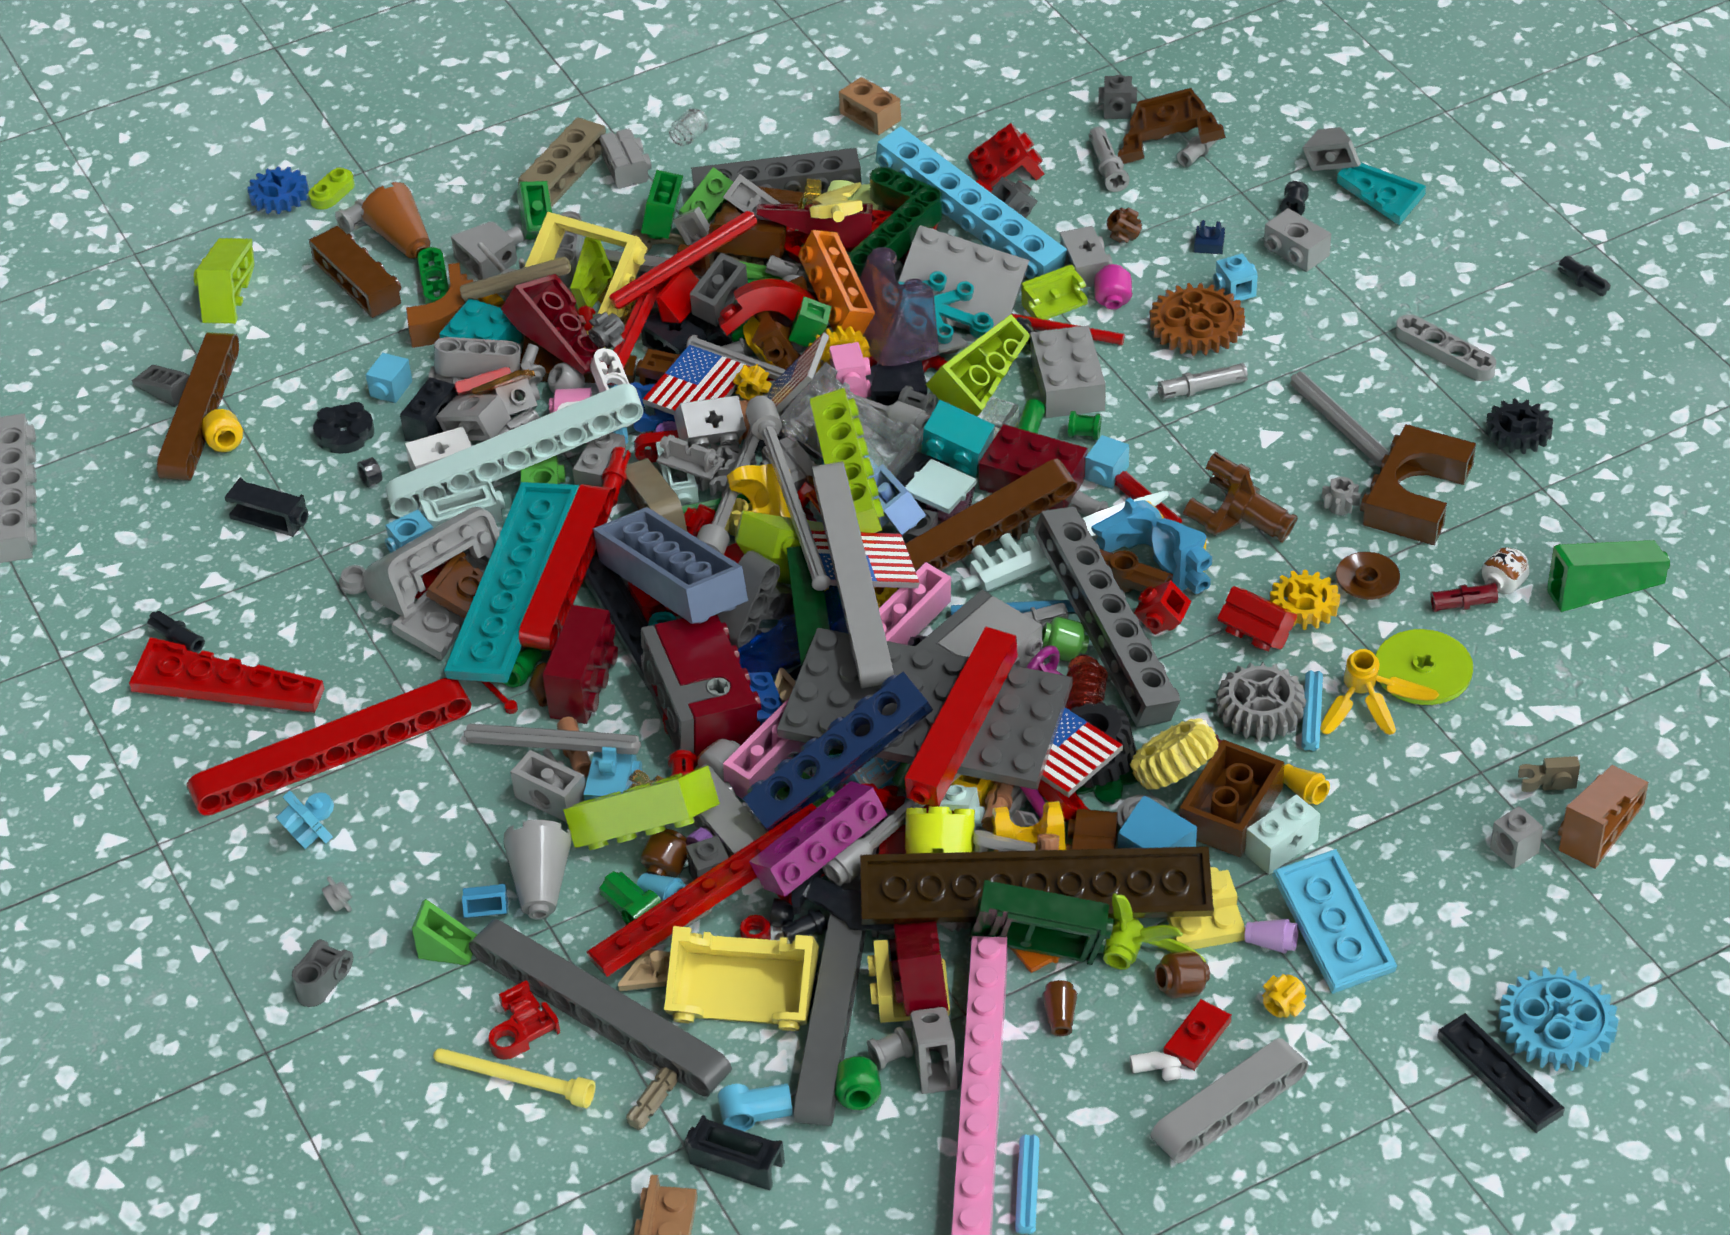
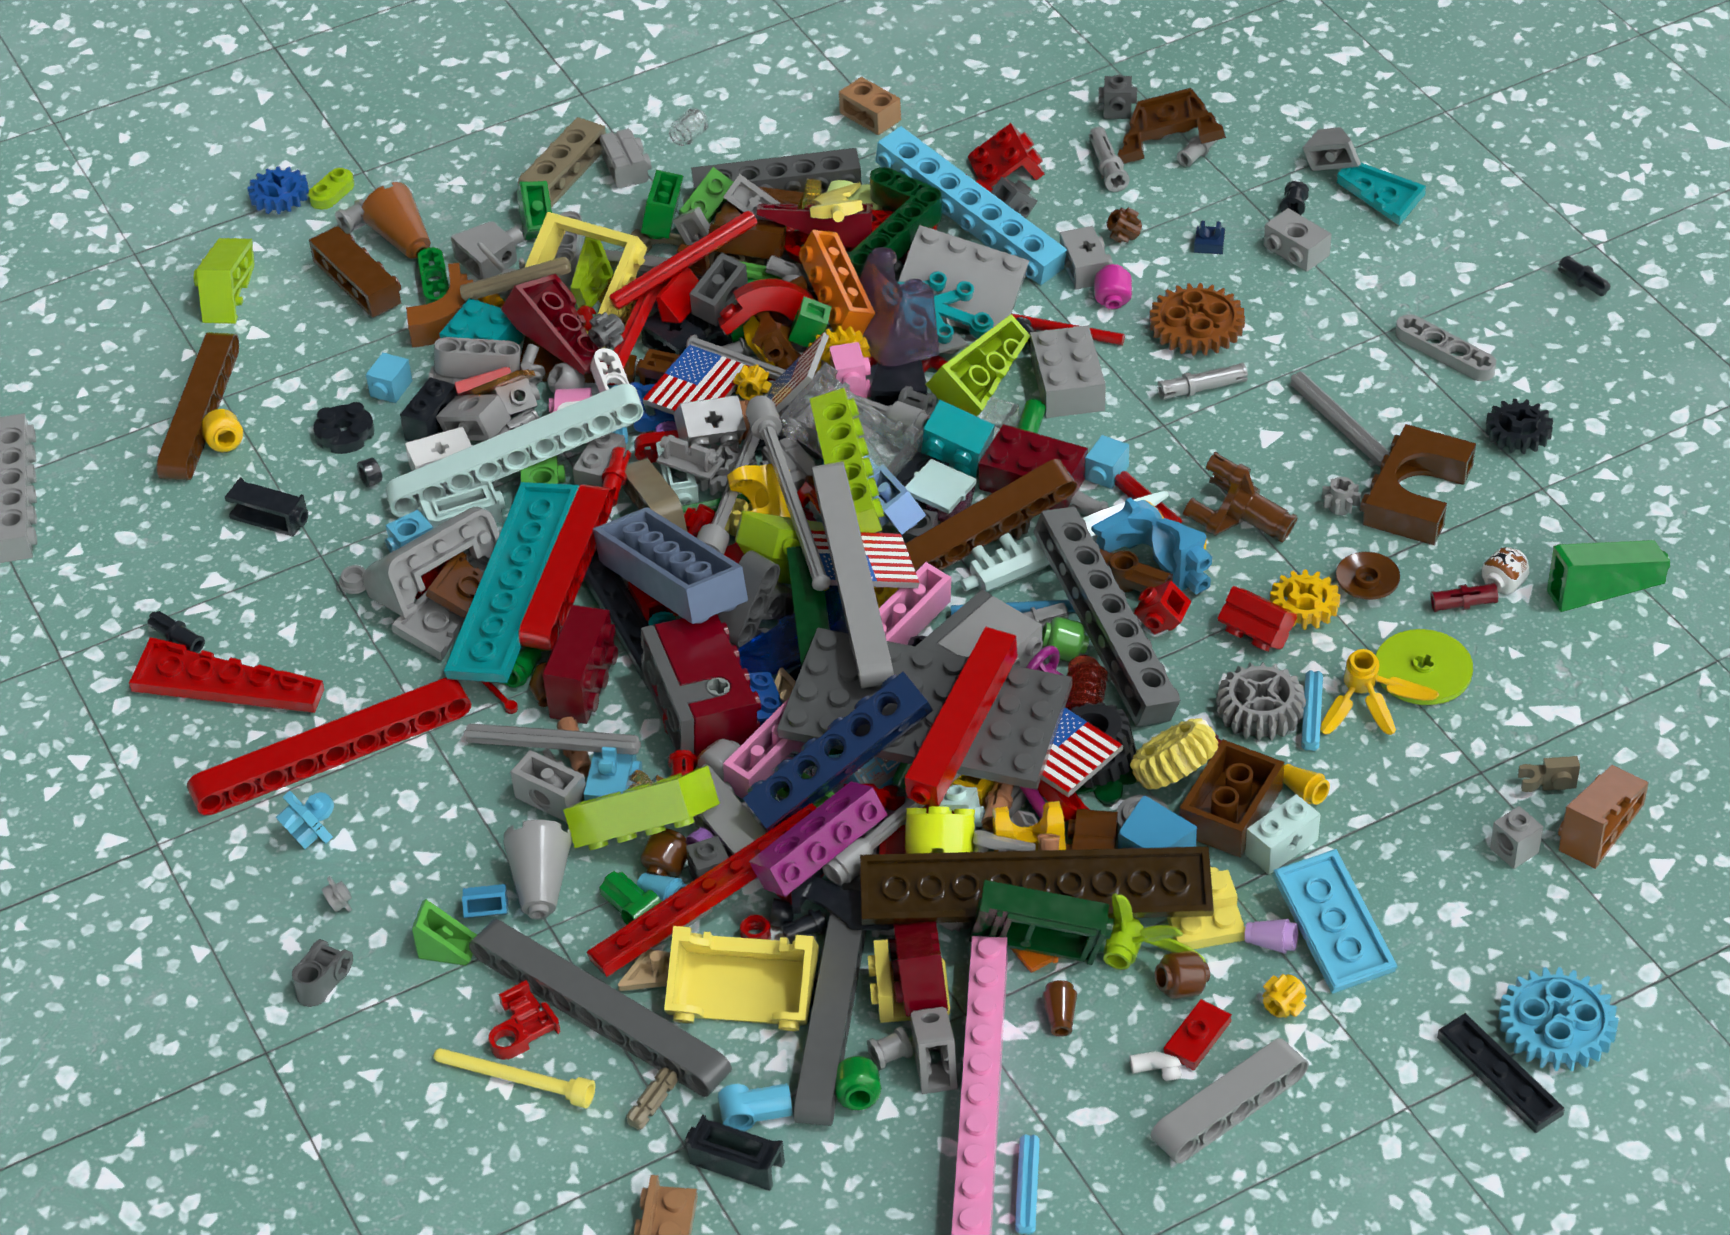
dark grey slope [132,364,189,407] -> none
lime hinge [1021,264,1088,320] -> none
green bush [1068,411,1102,441] -> none
medium azure brick [1213,253,1258,301] -> none

